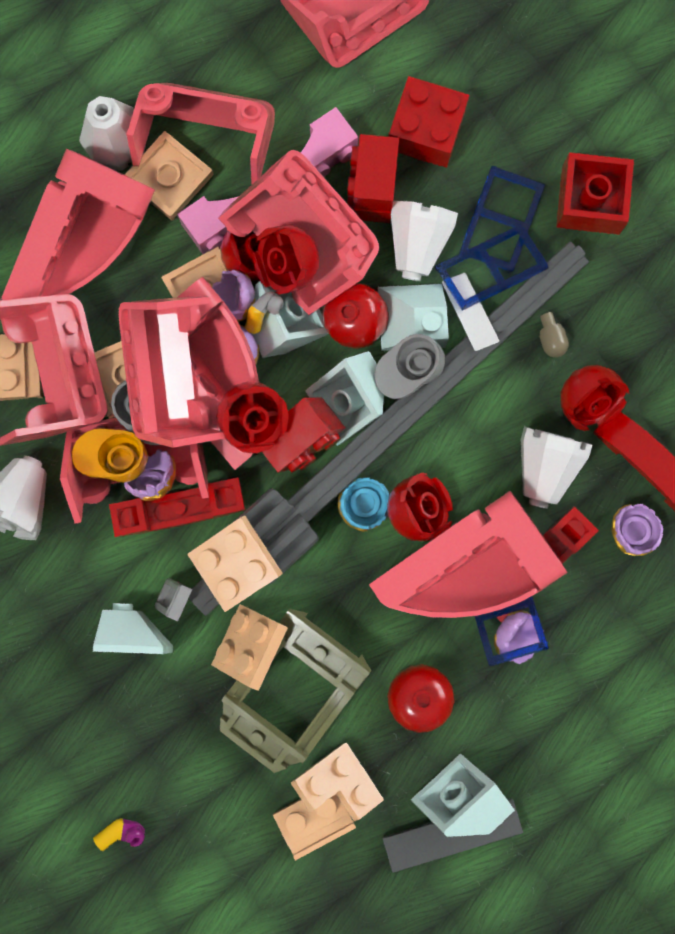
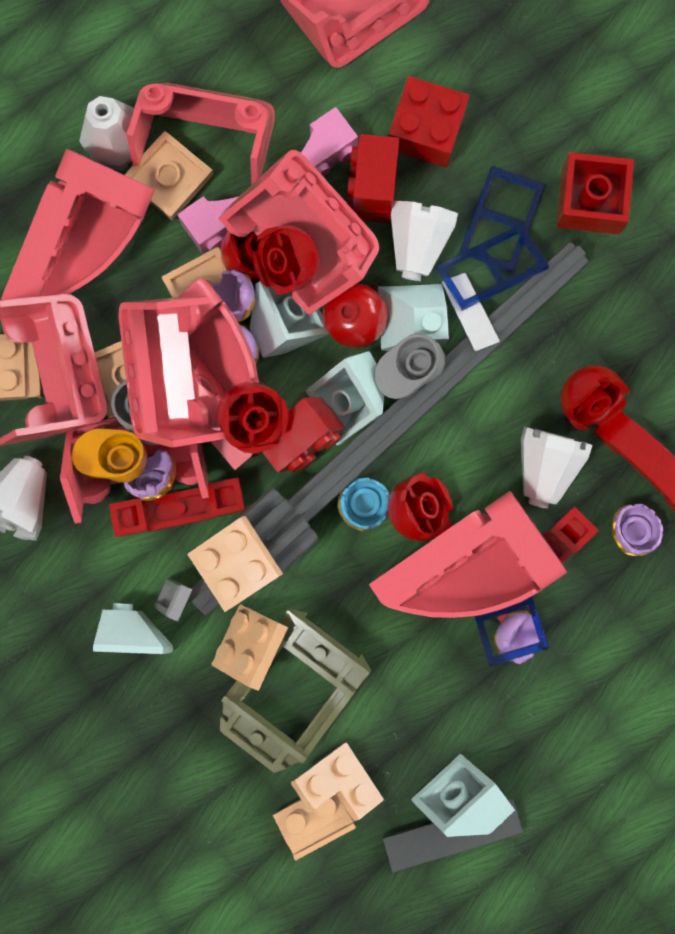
arm [93,818,145,851] -> none
arm [245,292,284,334] -> none
red cylinder [387,664,455,733] -> none
dark tan cylinder [539,312,569,358] -> none

